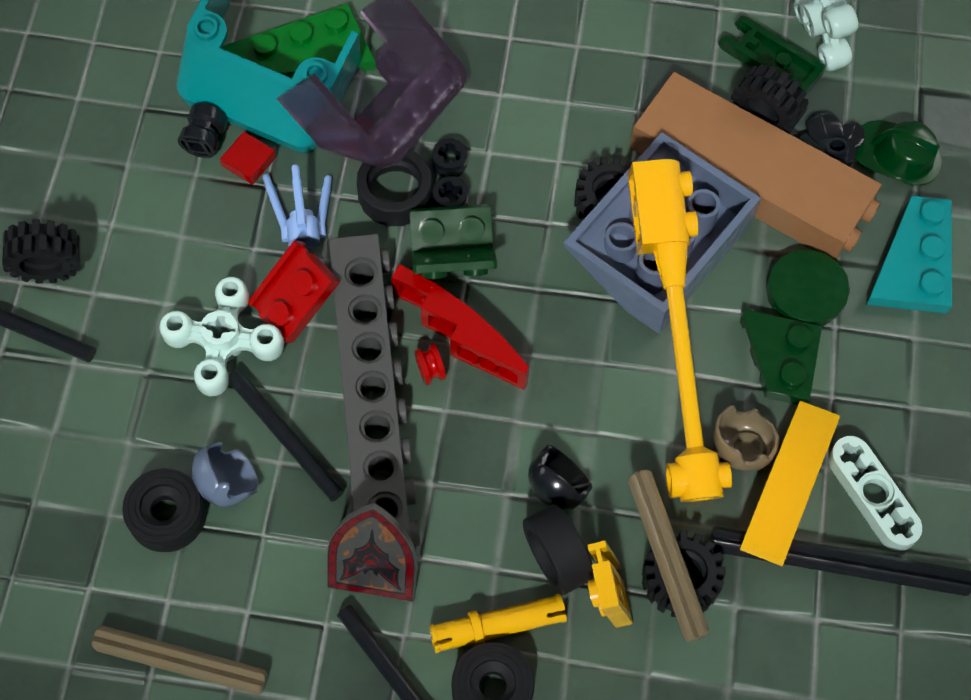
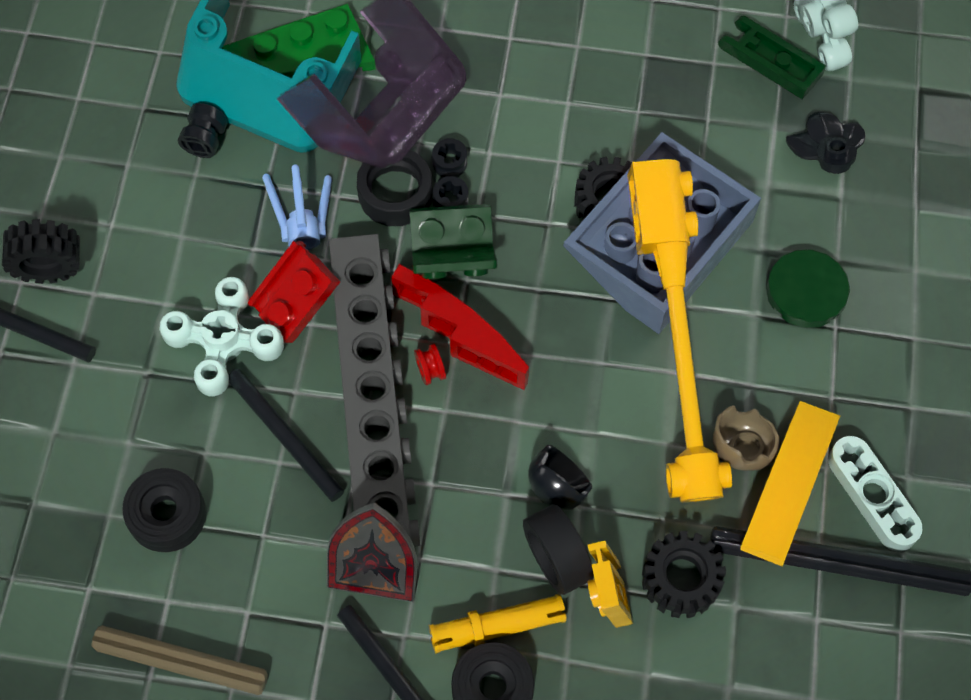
sand blue hair [192,442,258,508] -> none
red tile [220,131,276,185] -> none
dark tan axle [628,470,709,642] -> none
medium nougat brick [630,72,882,261] -> none
black tyre [731,65,809,134] -> none
dark green wing [740,309,822,405] -> none
dark green piece [856,120,942,186] -> none
teal wing [866,196,952,314] -> none

